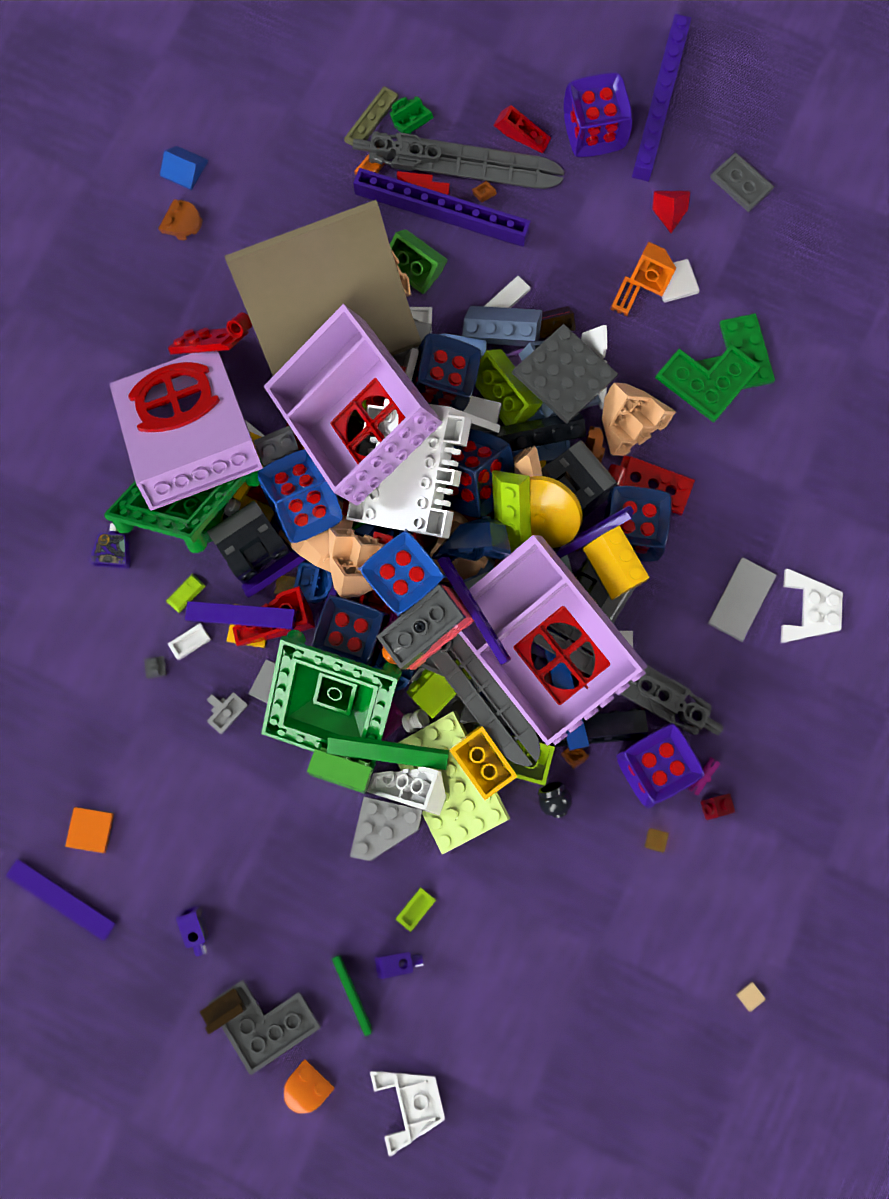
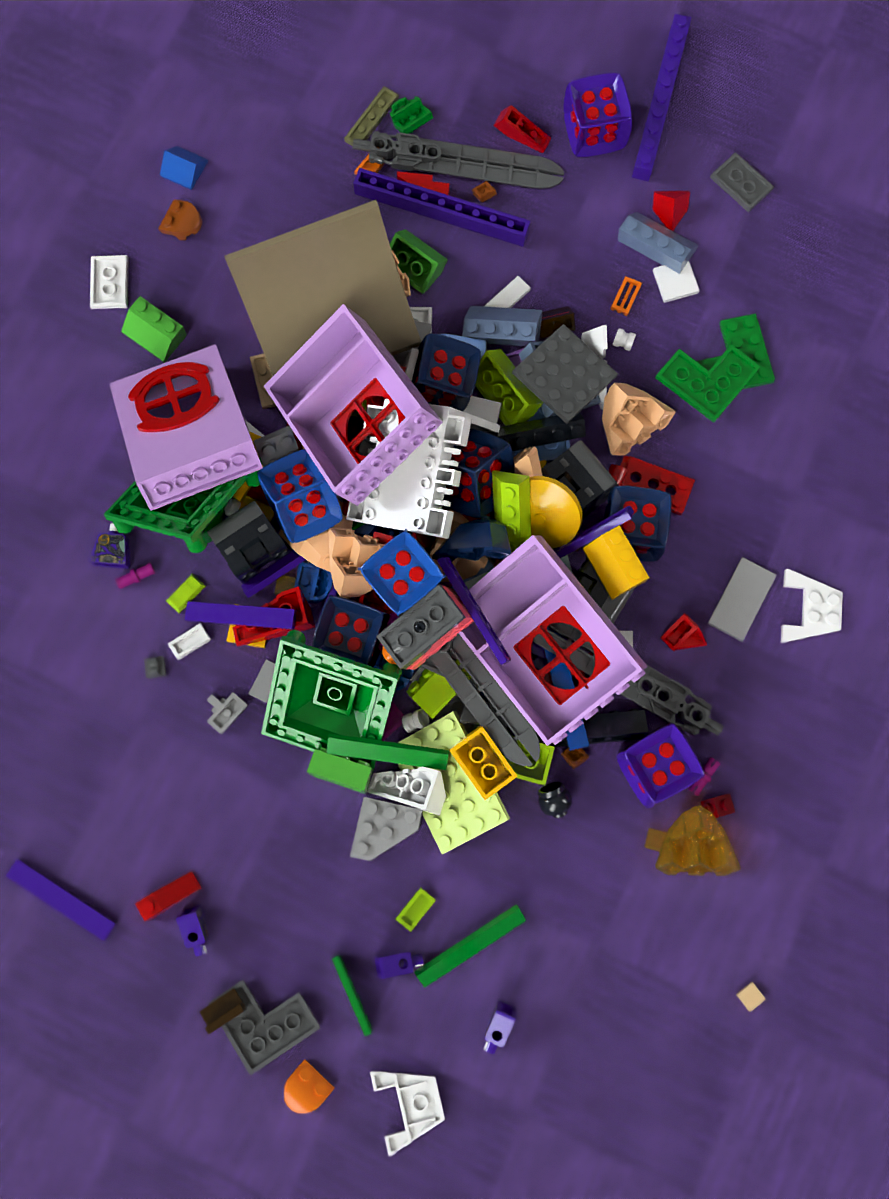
orange tile [65,807,114,853] -> none
red hinge [168,312,252,355] -> none
dark orange slope [585,426,605,463] -> none
orange slope [629,241,676,296] -> none
none -> white tile [90,255,129,309]
none -> magenta pin [115,563,156,590]
none -> bright green slope [121,296,187,363]
none -> red slope [135,871,202,922]
none -> tan tile [250,354,276,409]
none -> green tile [414,904,526,988]
none -> torso [483,1000,517,1054]
none -> white wheel [613,328,636,351]
none -> sand blue slope [618,212,699,274]
none -> clear yellow brick [655,805,741,876]
none -> red slope [660,613,707,652]

